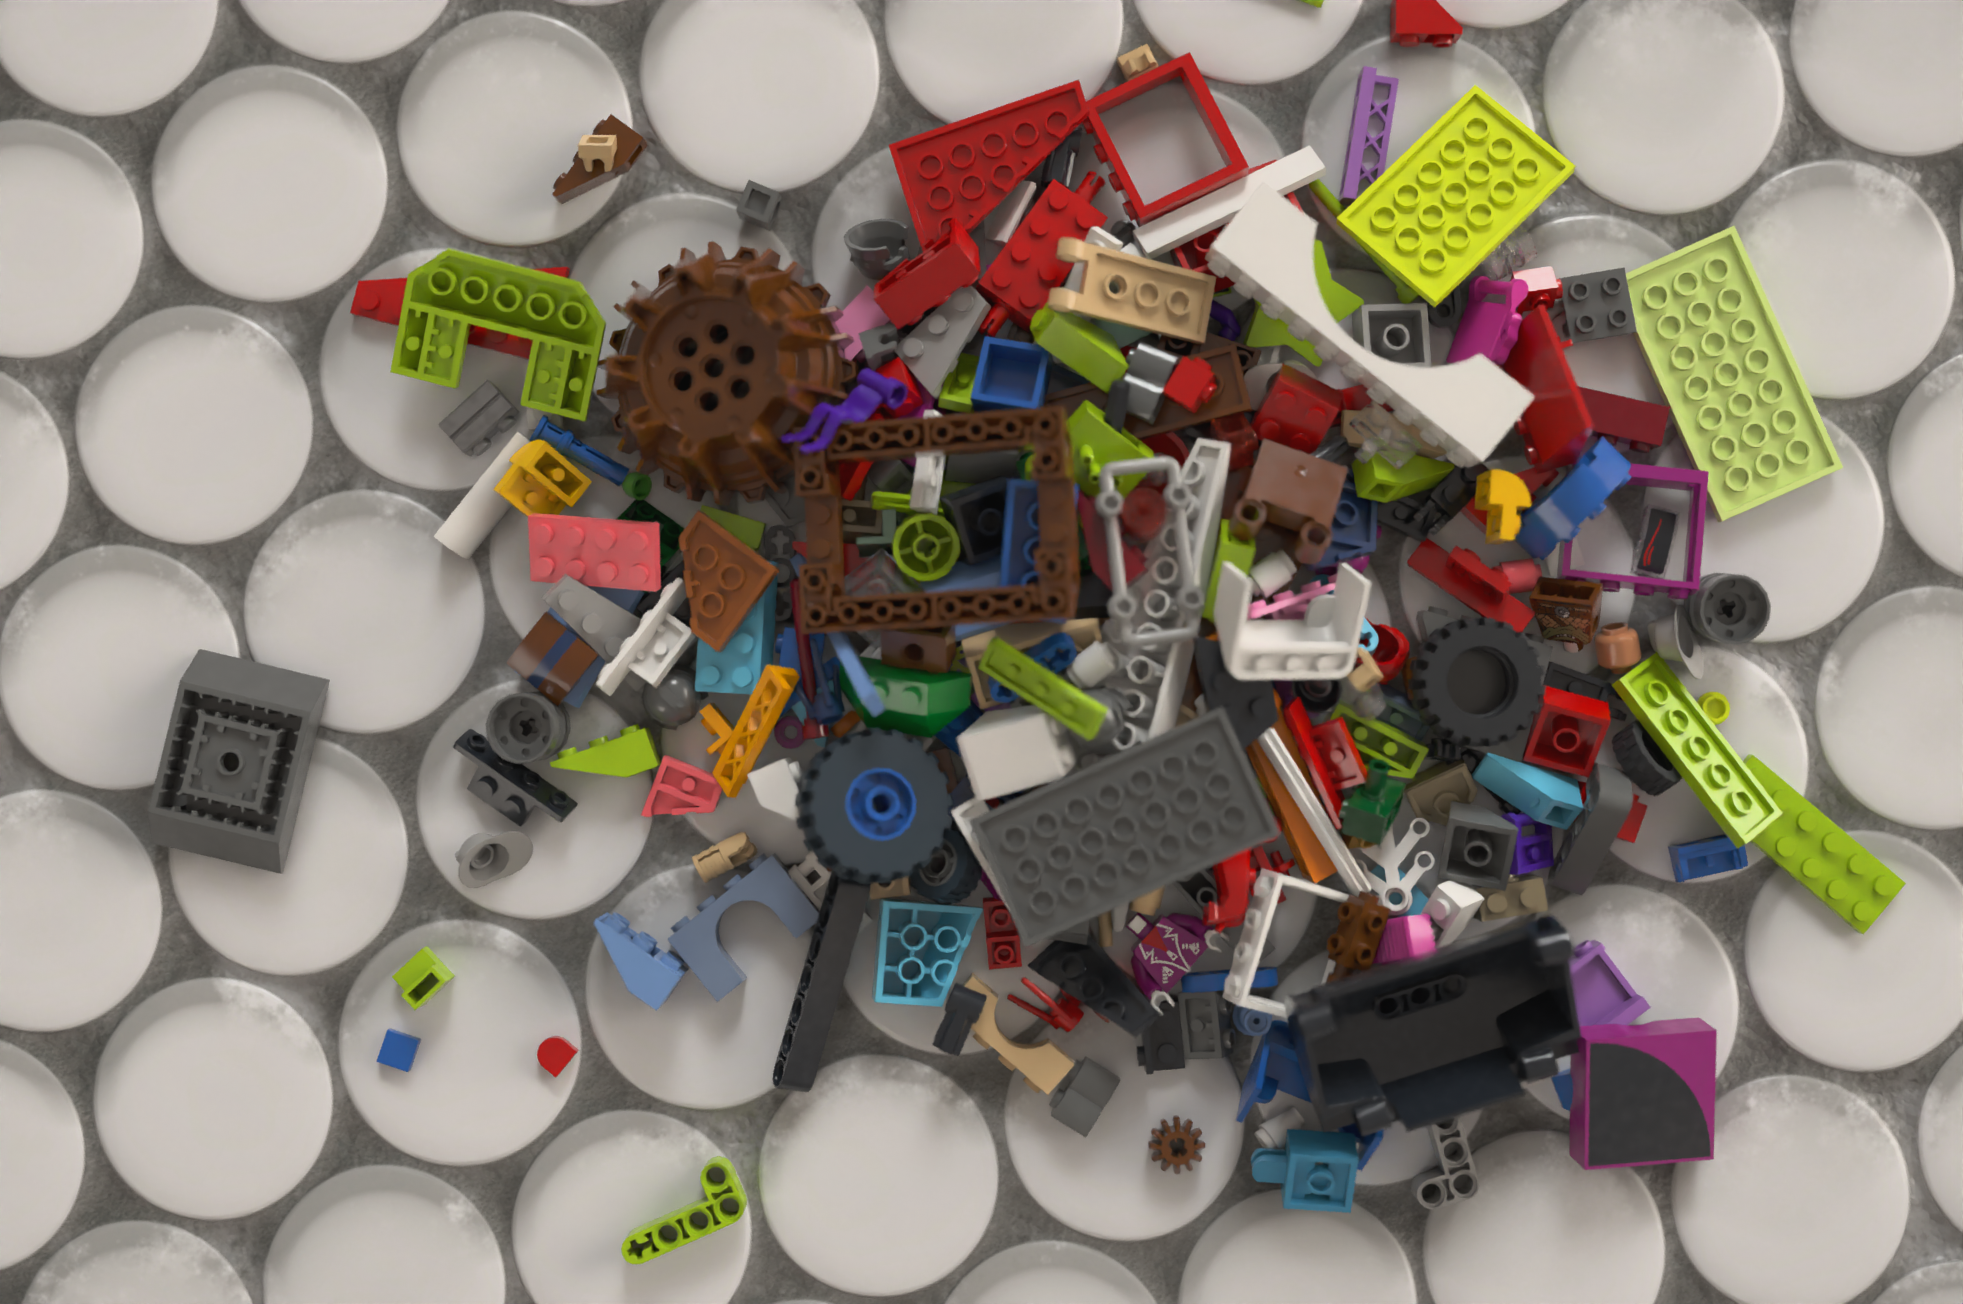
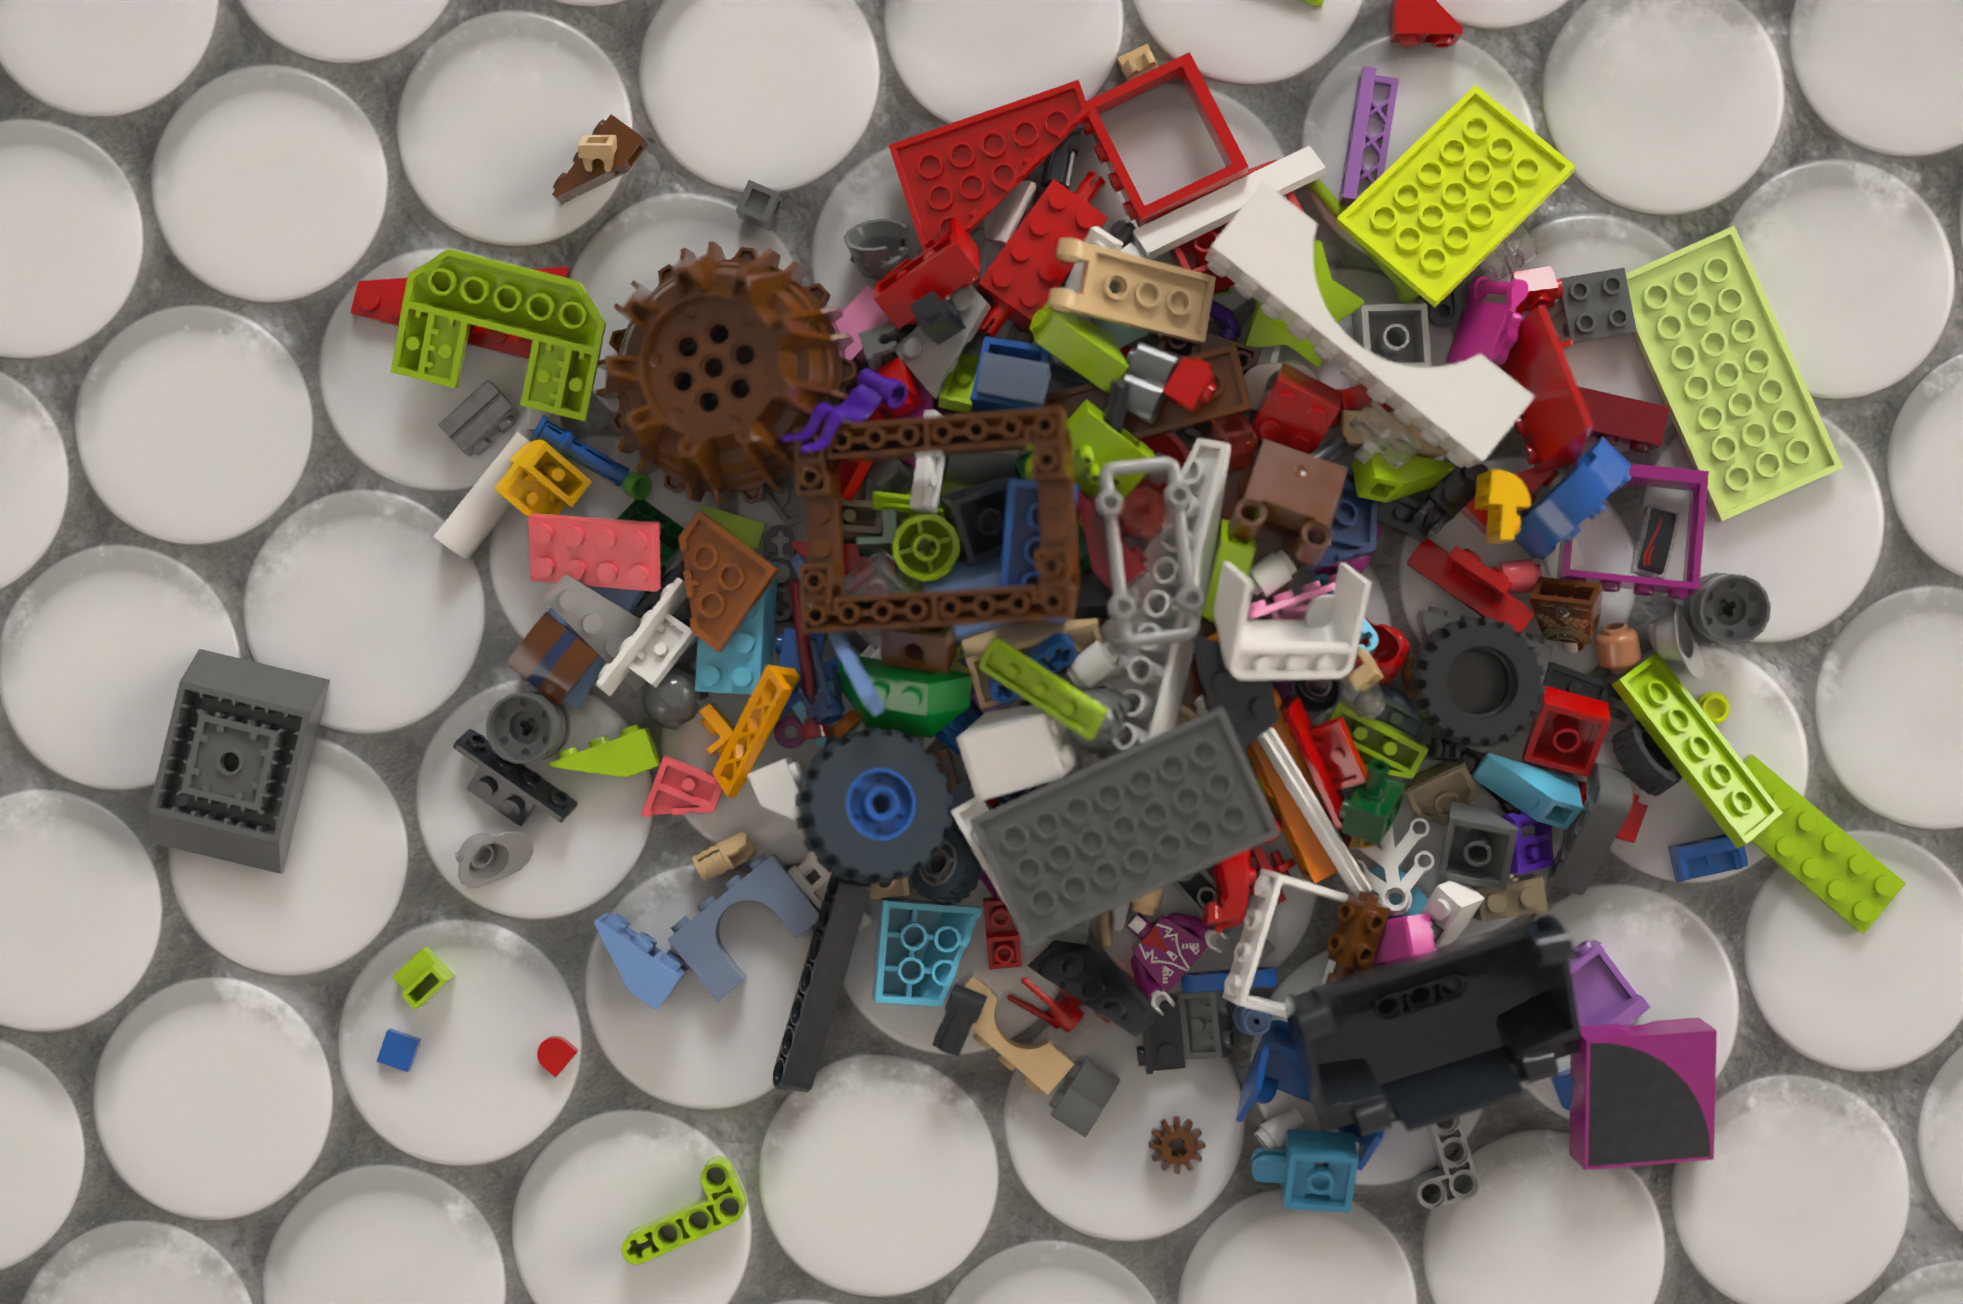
none -> black brick [910,291,967,345]
none -> sand blue slope [976,353,1051,406]

